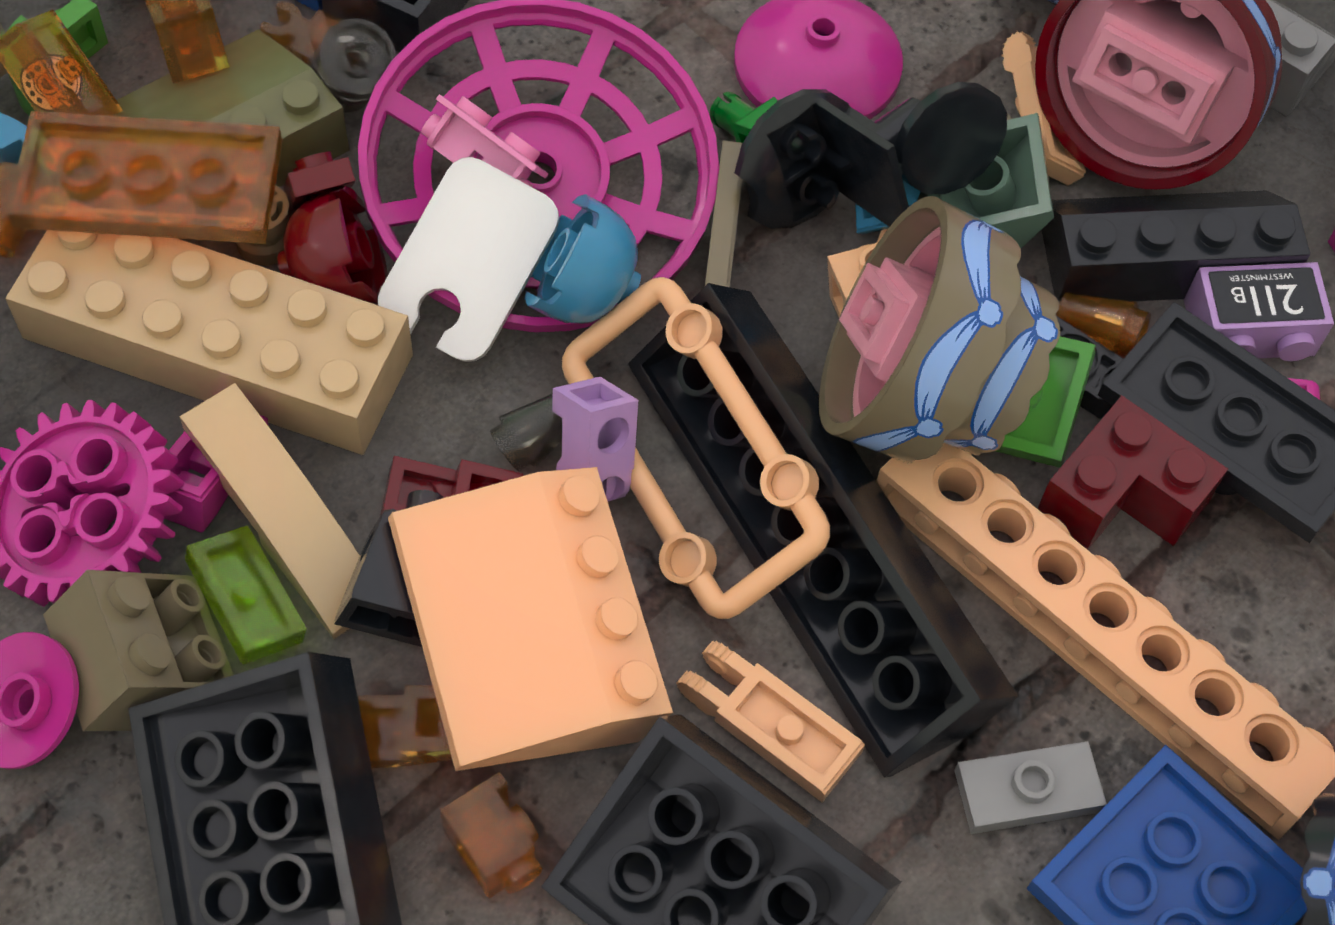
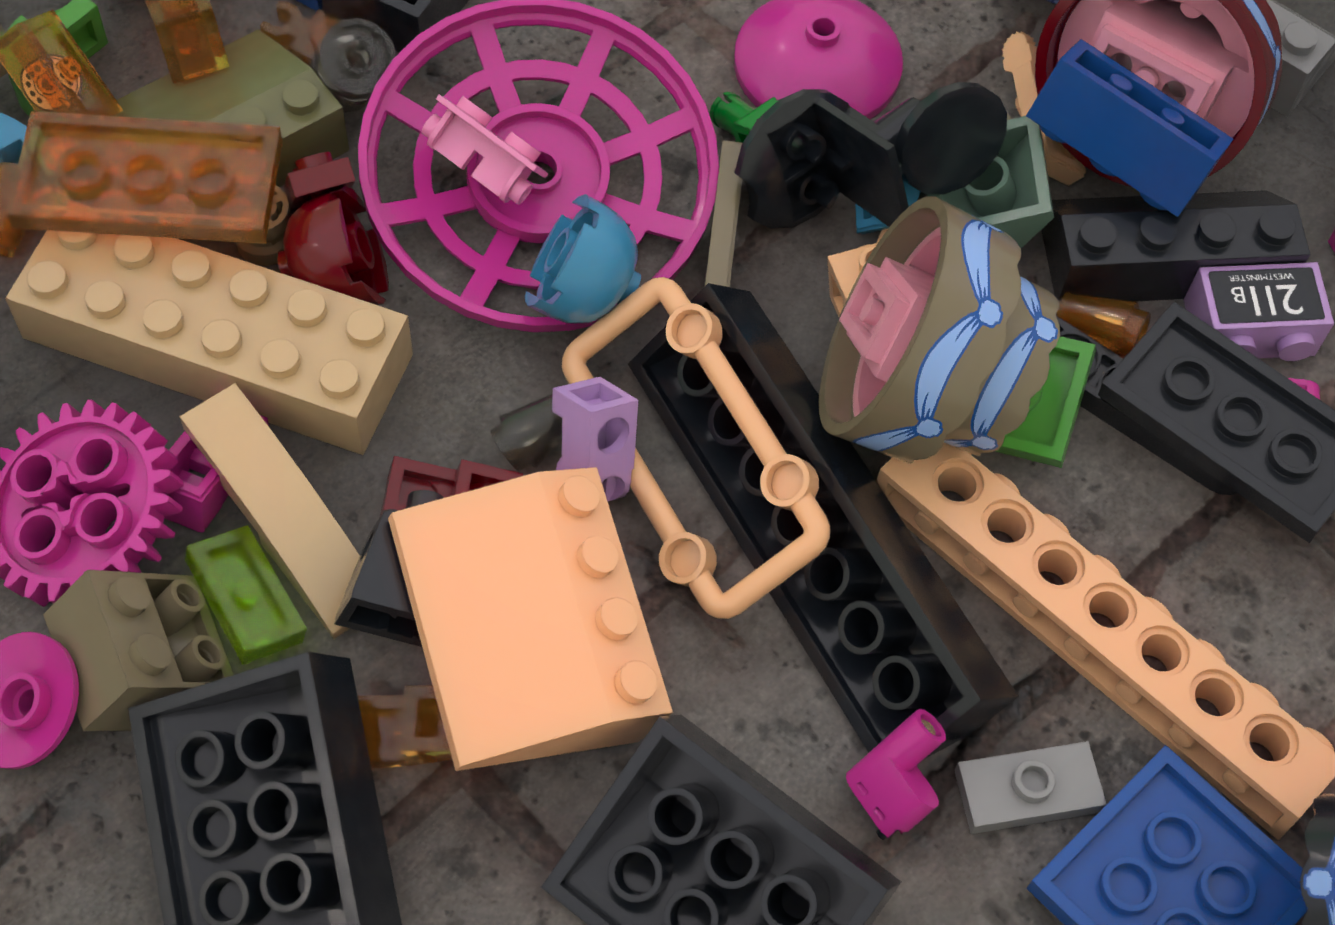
white piece [378,157,559,362] -> none
clear orange brick [440,772,543,898] -> none
light nougat hinge [676,641,865,802] -> none
dark red brick [1037,395,1228,550] -> none
none -> dark pink piece [846,709,946,840]
none -> blue brick [1026,39,1234,217]

